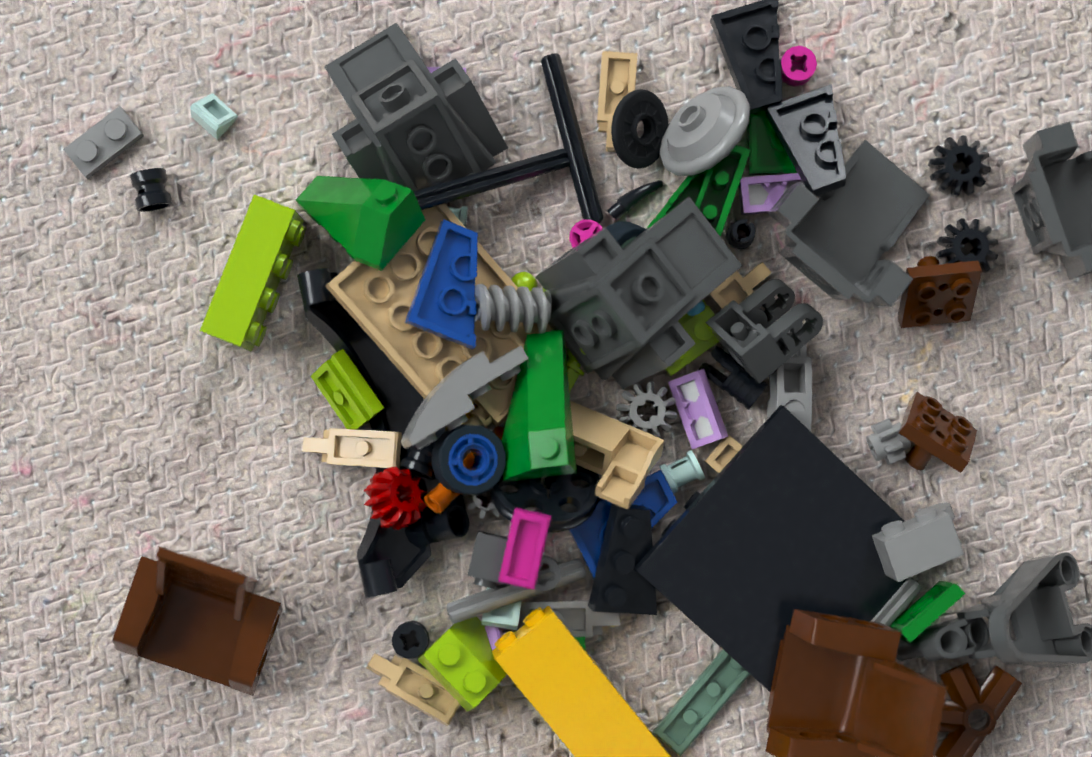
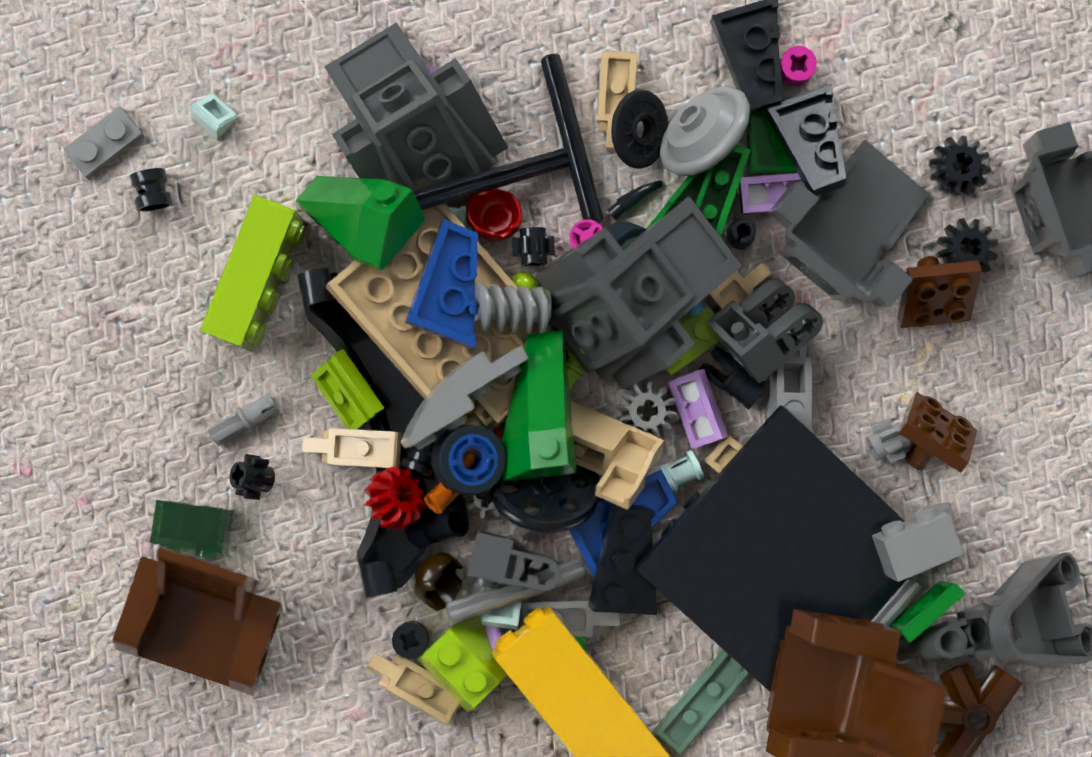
dark pink tile [498,507,551,590] -> none
none -> clear green brick [150,500,234,559]
none -> light grey axle [208,393,280,446]
none -> black gear [229,454,275,500]
none -> dark brown hair [413,552,463,612]
none -> red hair [466,188,523,242]
none -> black gear [512,227,555,266]

